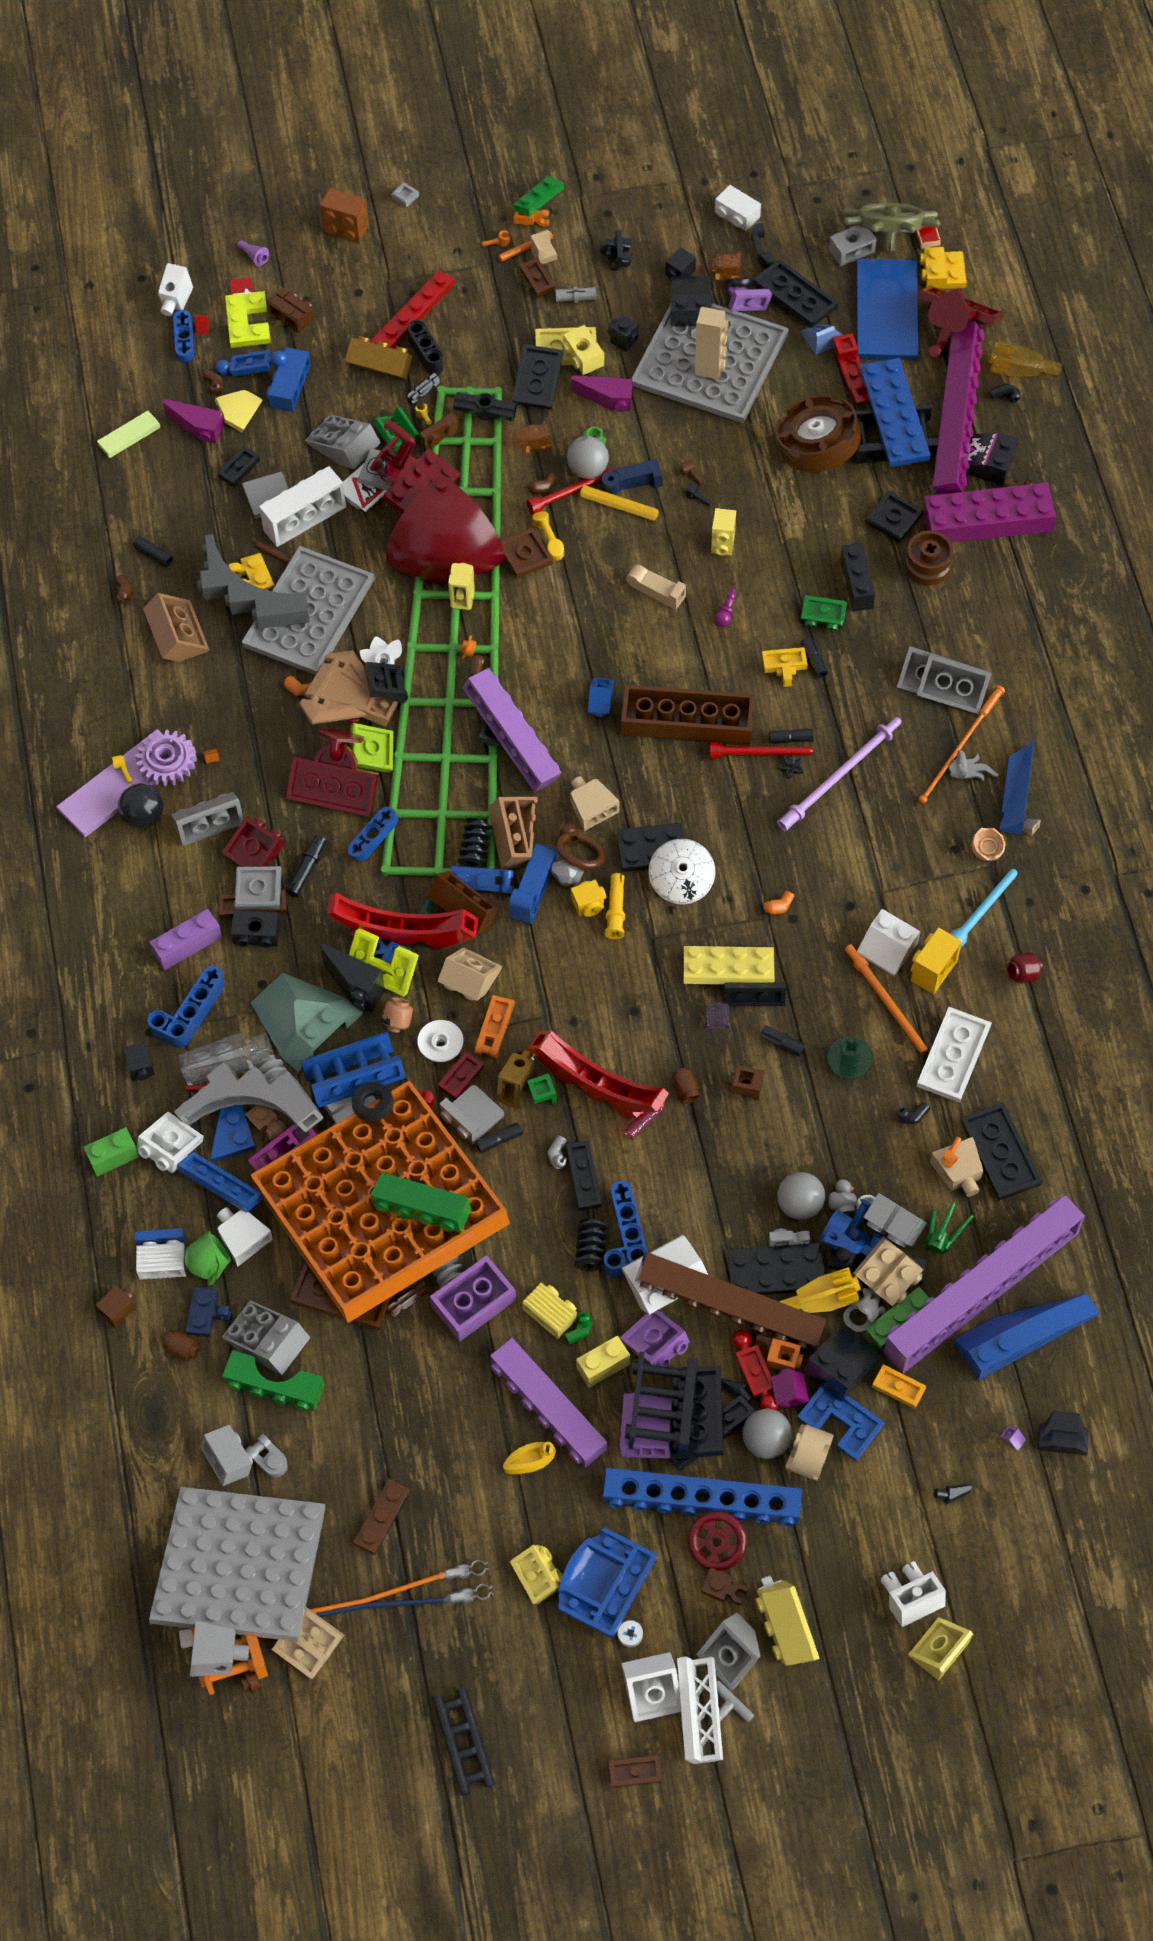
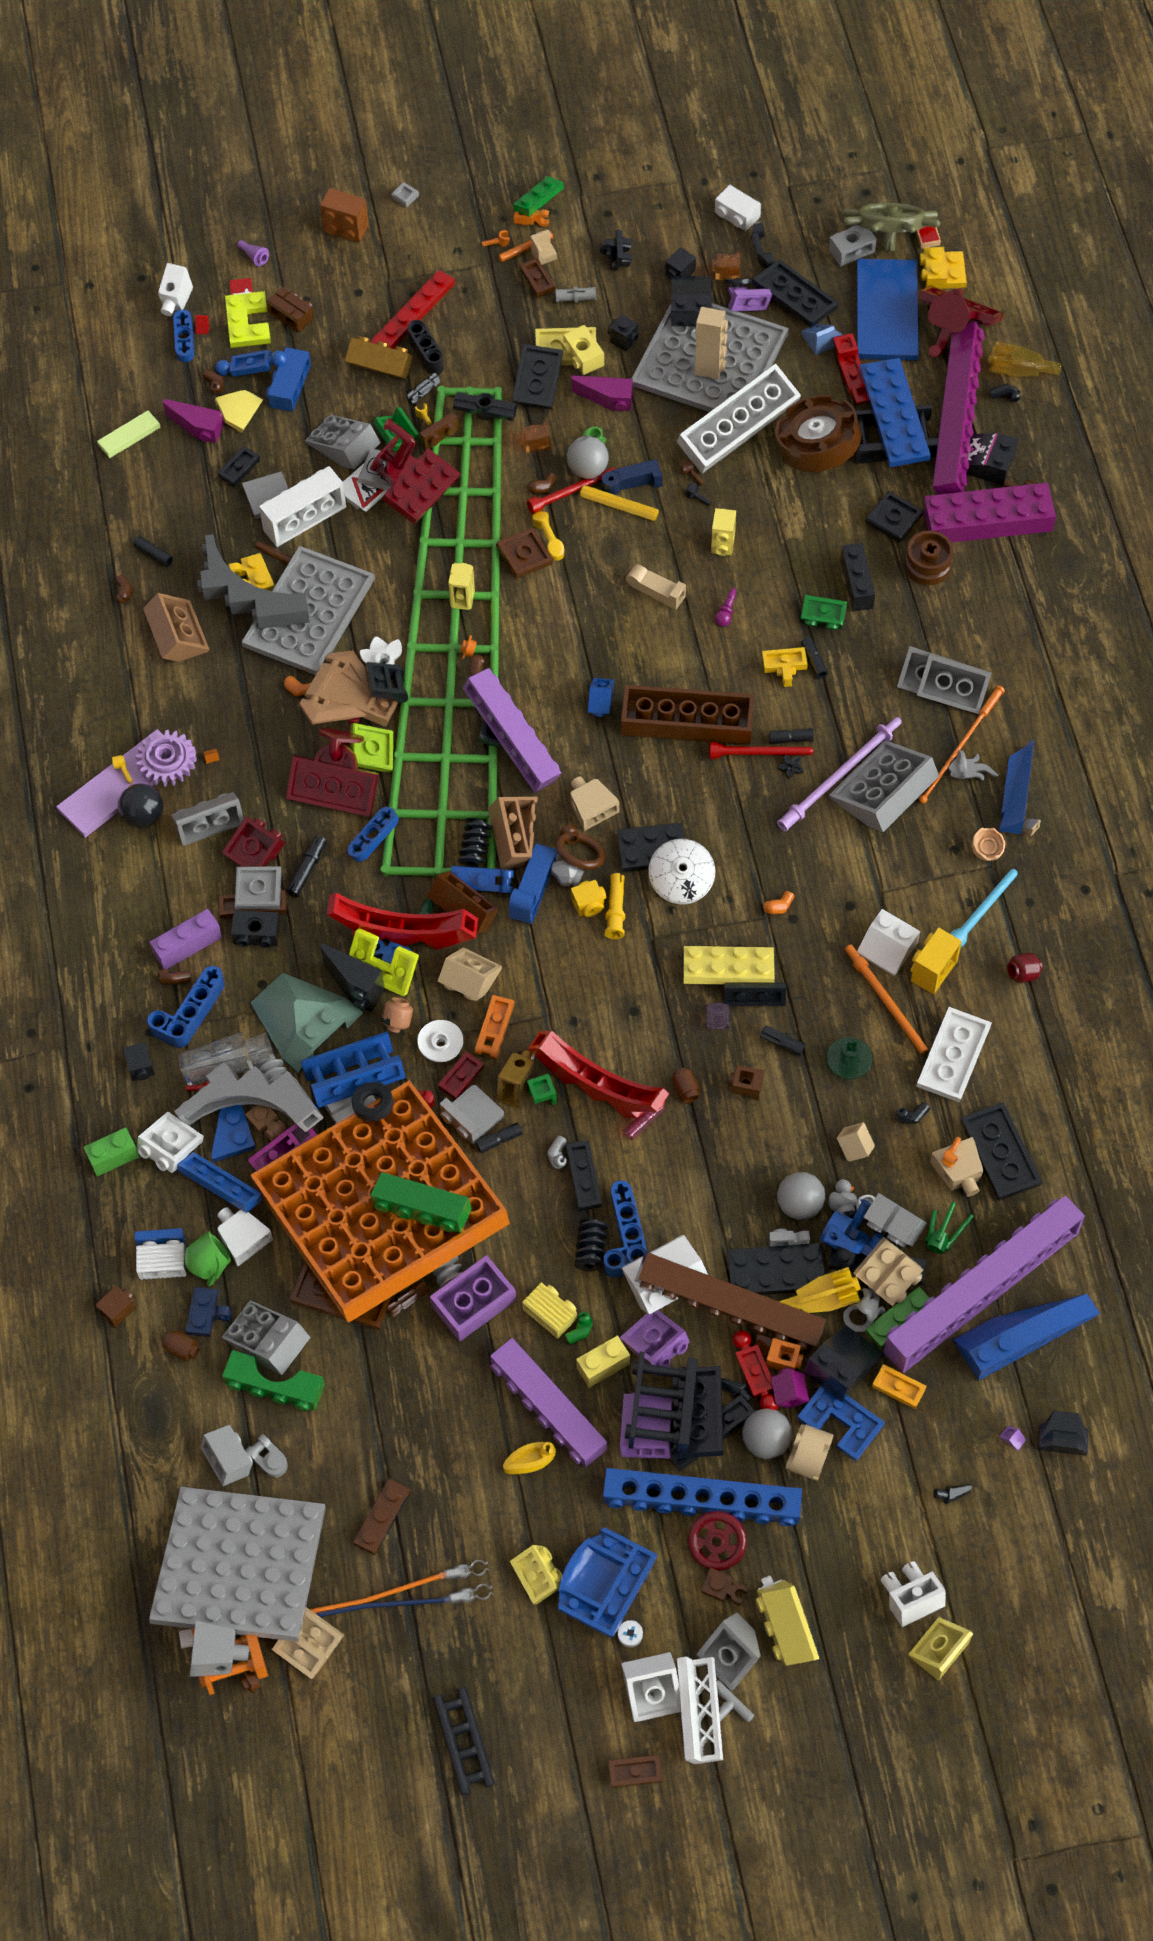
dark red brick [386,474,505,582] -> none
none -> reddish brown arm [158,969,191,985]
none -> white brick [677,364,801,474]
none -> light grey slope [829,740,939,832]
none -> tan panel [837,1122,875,1162]

